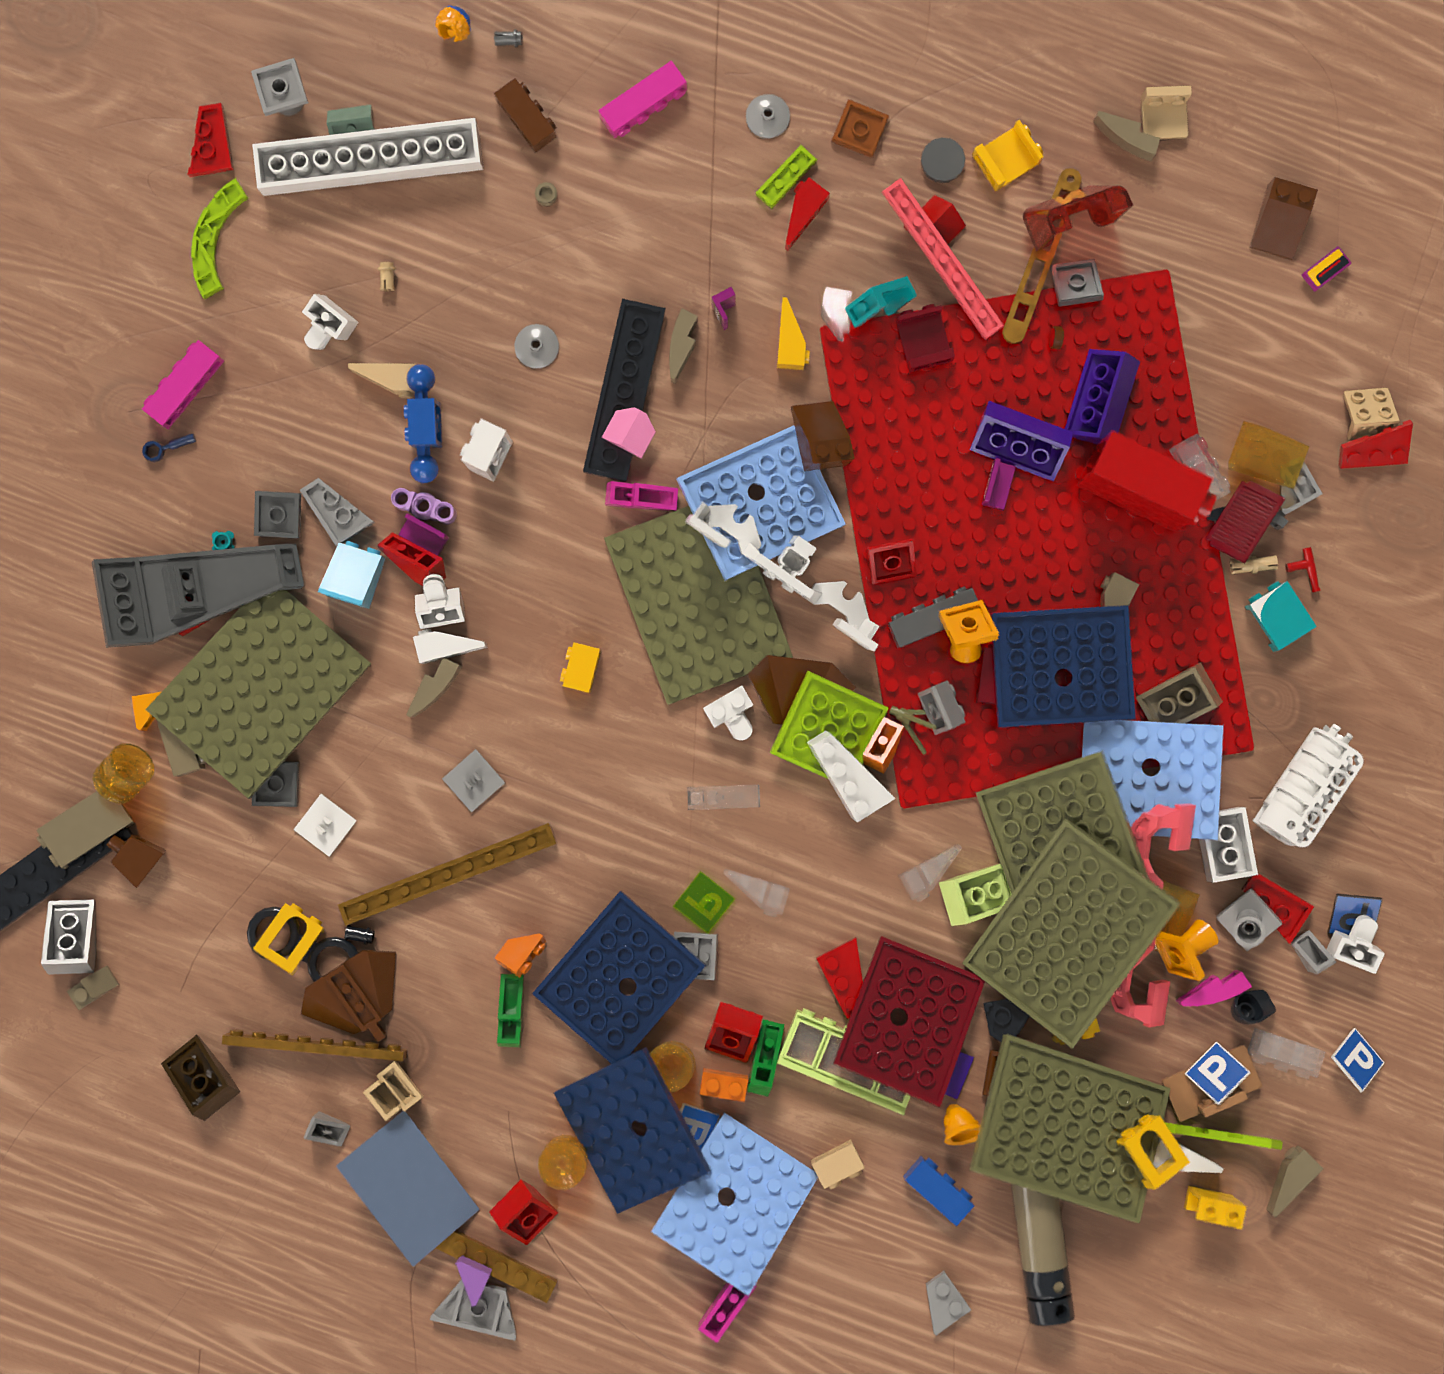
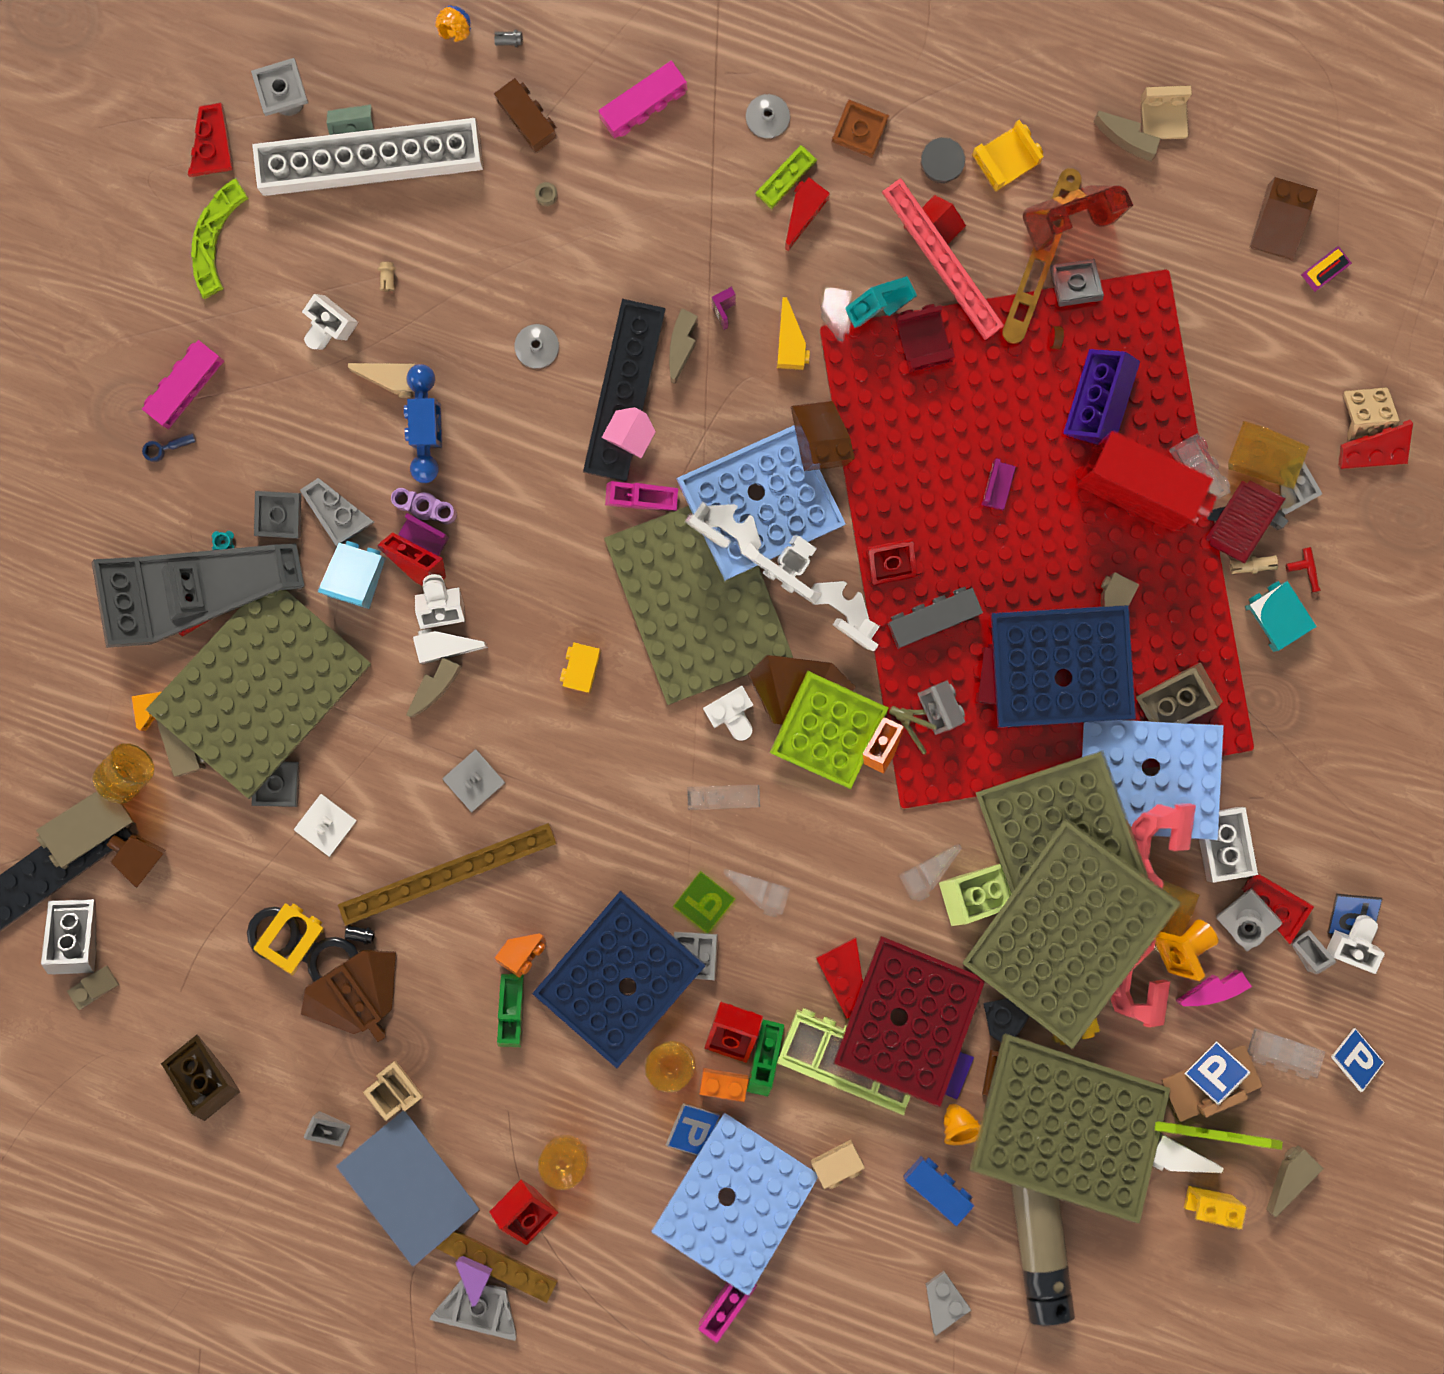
pearl gold plate [221,1030,407,1061] -> none
white brick [460,419,513,482] -> none
dark blue plate [554,1048,711,1214] -> none
white wedge [807,731,895,822] -> none
light orange plant [939,600,999,663] -> none
dark purple slope [970,401,1073,482] -> none
yellow panel [1116,1114,1190,1189] -> none
black cap [1231,990,1276,1025] -> none
white piece [1253,724,1363,847] -> none

